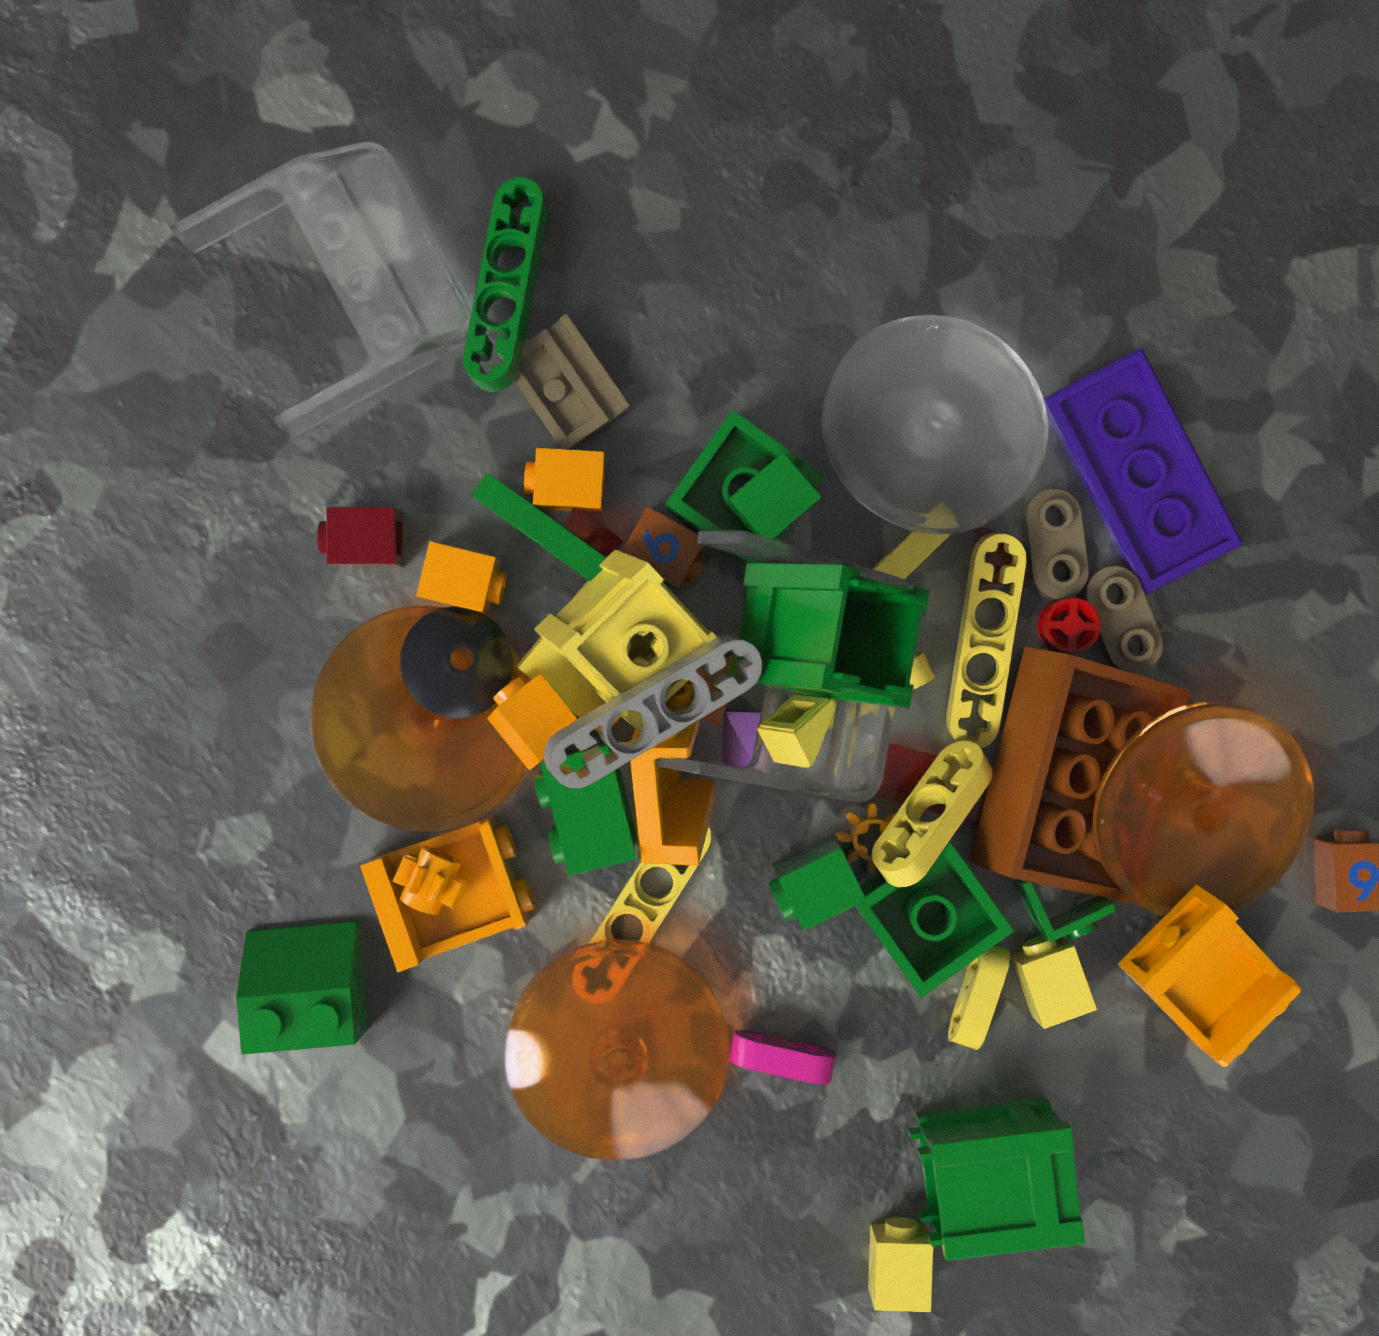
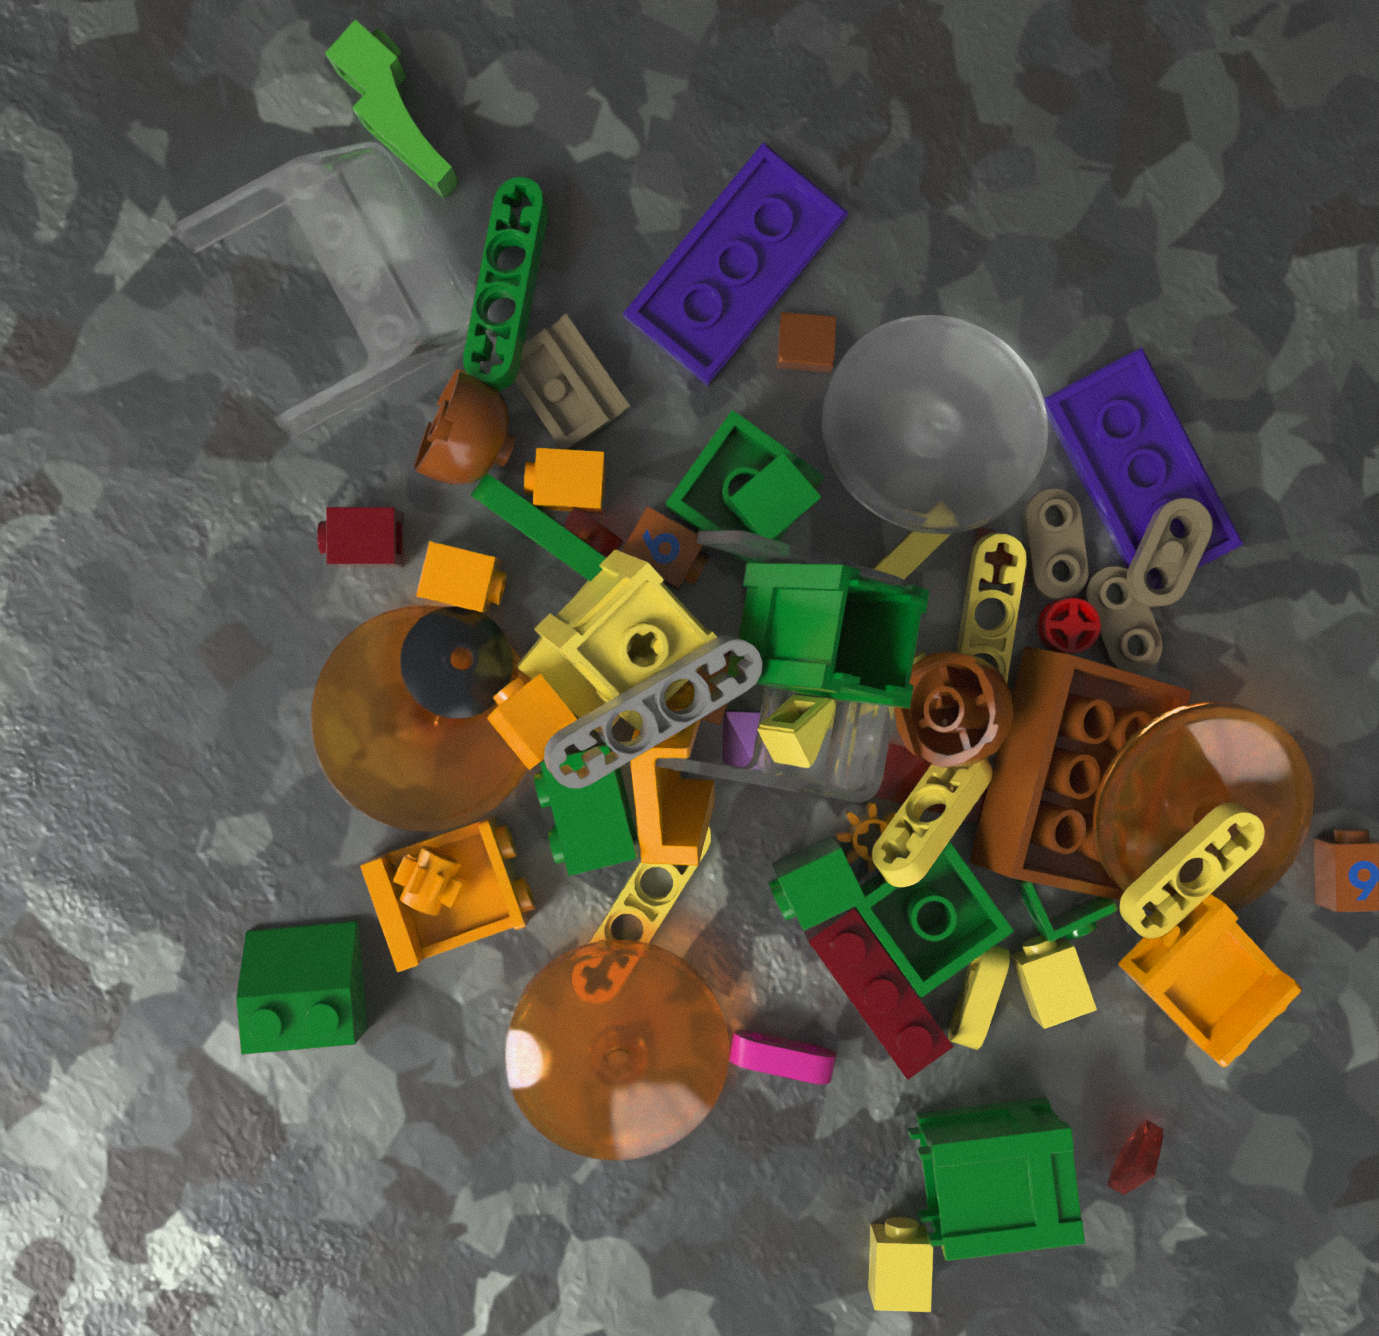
none -> bright green slope [325,19,460,199]
none -> dark orange cylinder [414,369,516,485]
none -> dark purple tile [623,142,849,387]
none -> dark orange slope [776,312,836,373]
none -> dark red brick [804,907,953,1080]
none -> dark orange cylinder [894,651,1014,768]
none -> clear red tile [1107,1120,1164,1195]
none -> light yellow beam [1119,802,1265,938]
none -> dark tan plate [1126,498,1213,607]

